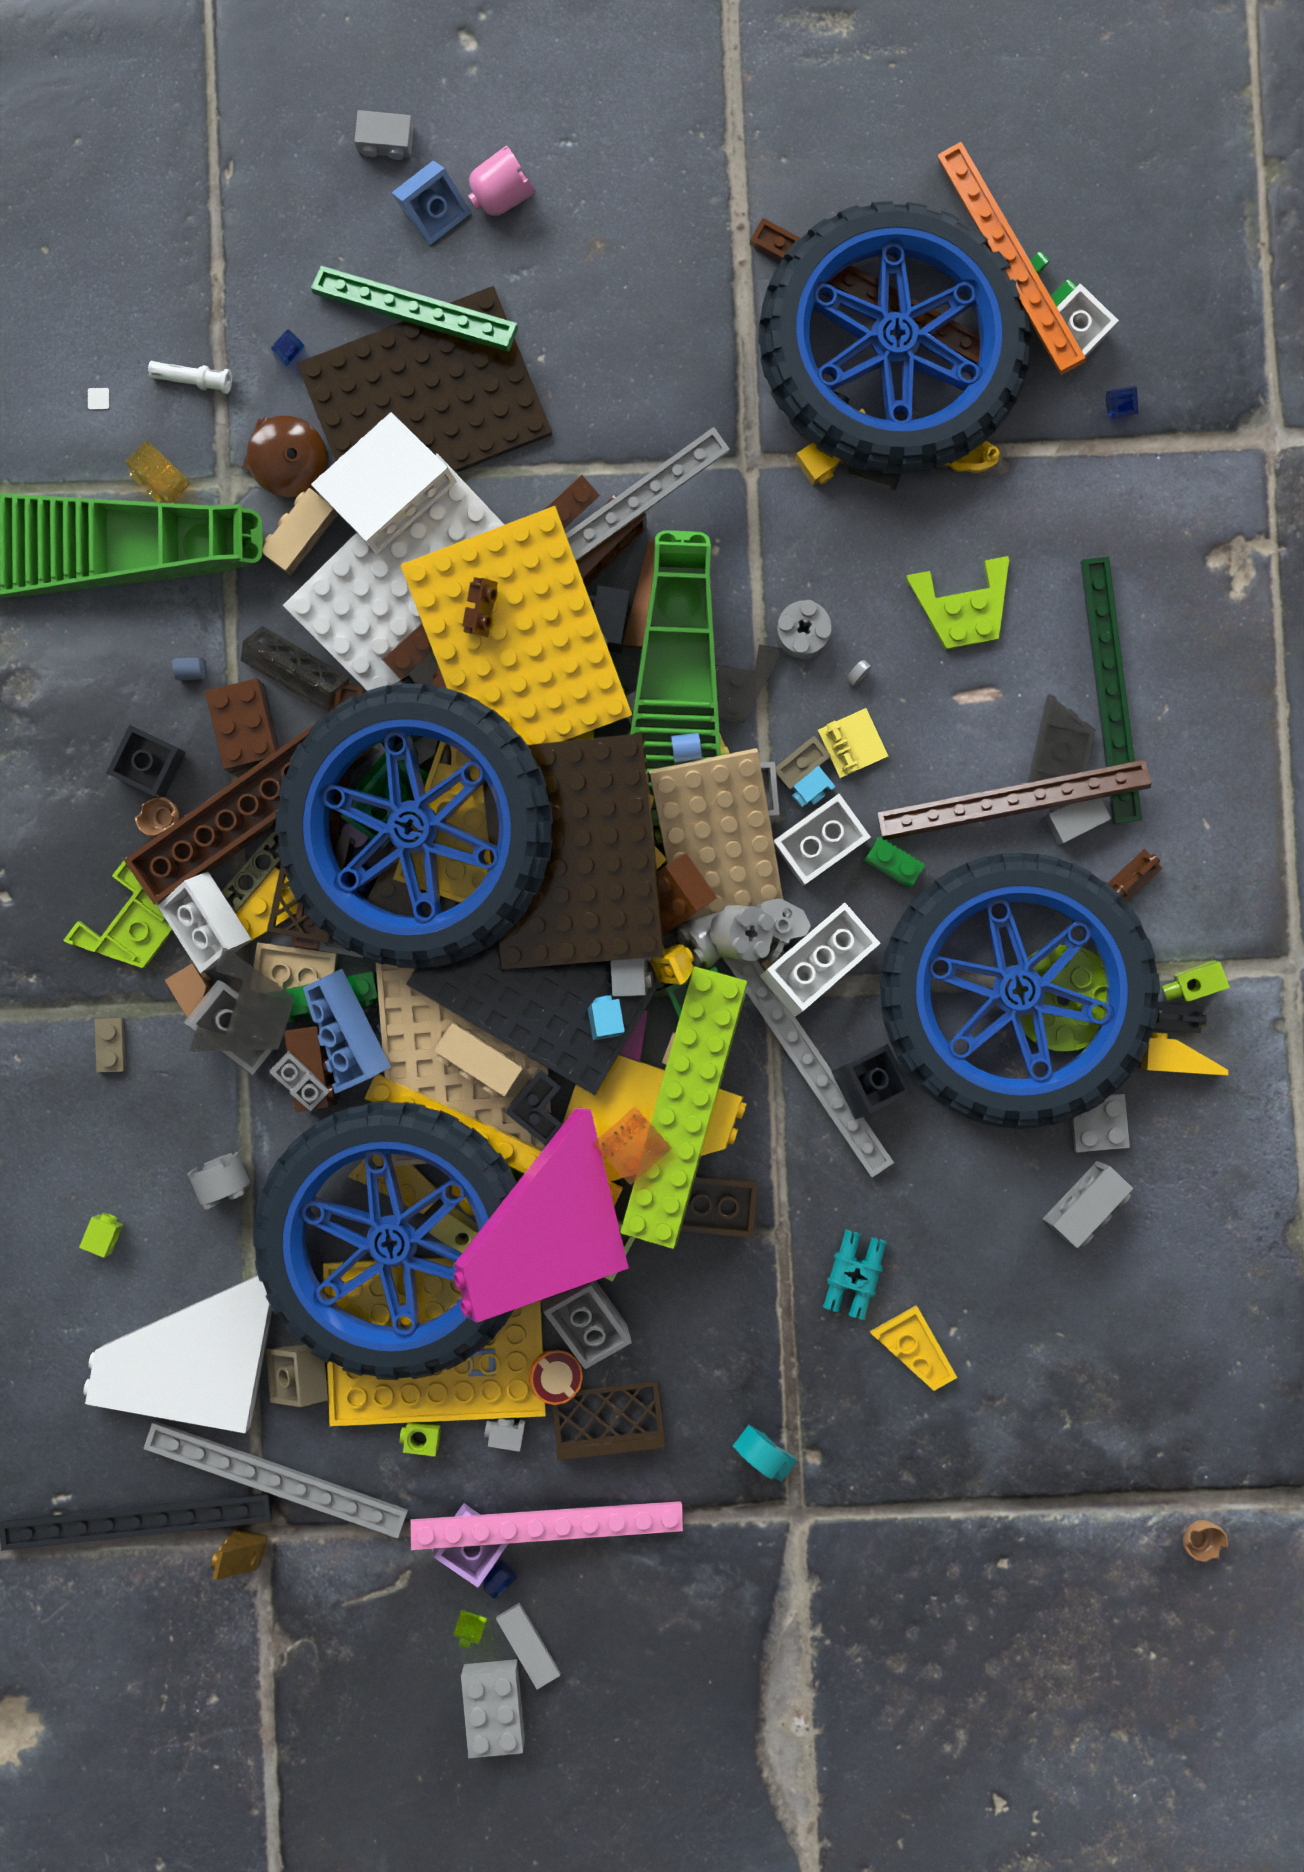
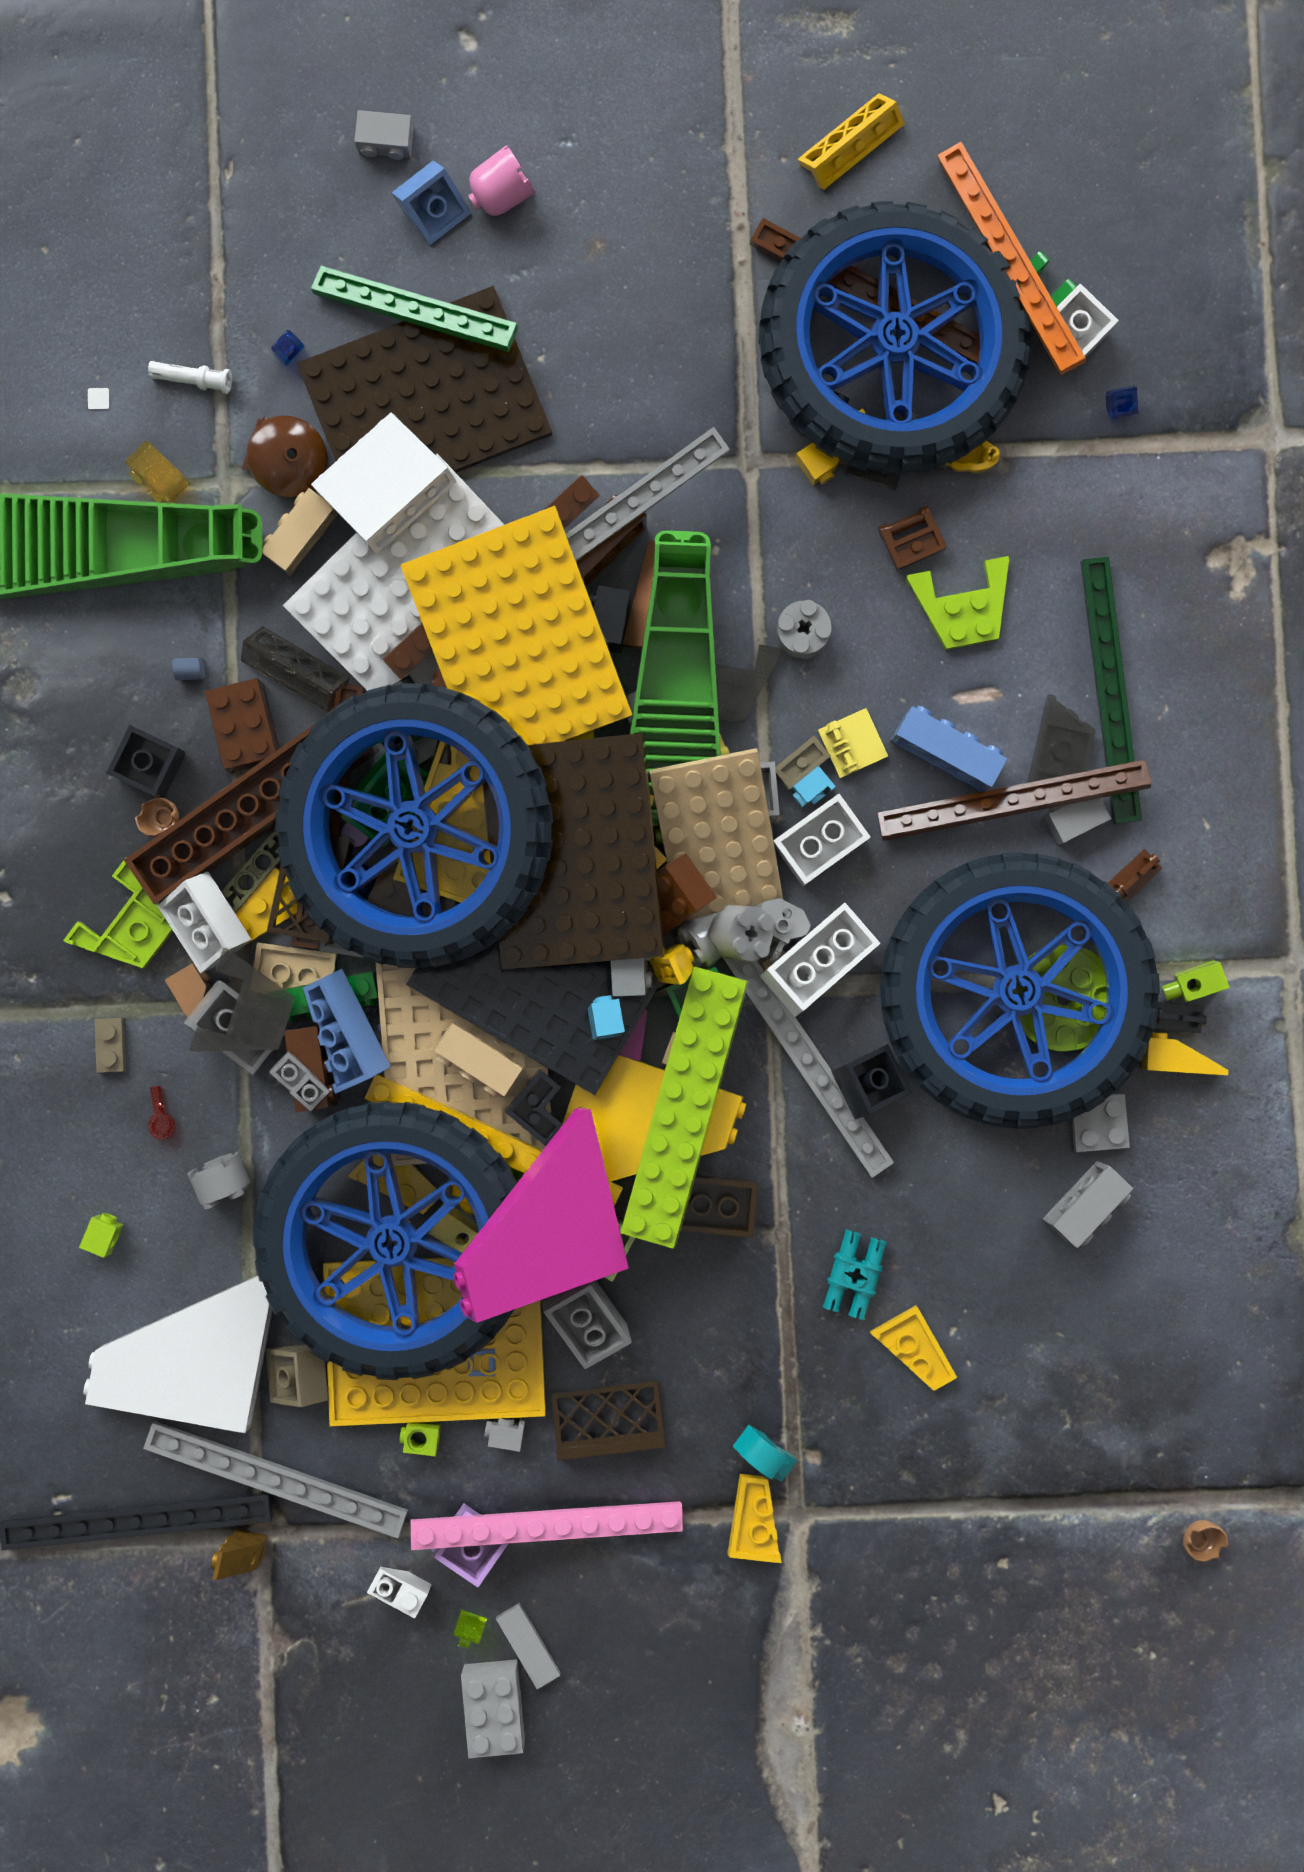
reddish brown hinge [462,577,498,637] -> none
clear blue brick [483,1560,517,1599] -> none
tile [529,1349,583,1405] -> none
clear orange hinge [594,1107,672,1185] -> none
medium blue brick [671,733,702,764] -> none
light grey tile [847,660,872,686] -> none
green brick [863,837,925,888] -> none
none -> clear red plate [148,1086,175,1140]
none -> white slope [367,1567,431,1619]
none -> yellow wing [727,1474,782,1563]
none -> yellow fence [798,93,905,190]
none -> reddish brown plate [878,506,947,571]
none -> medium blue brick [890,706,1007,792]

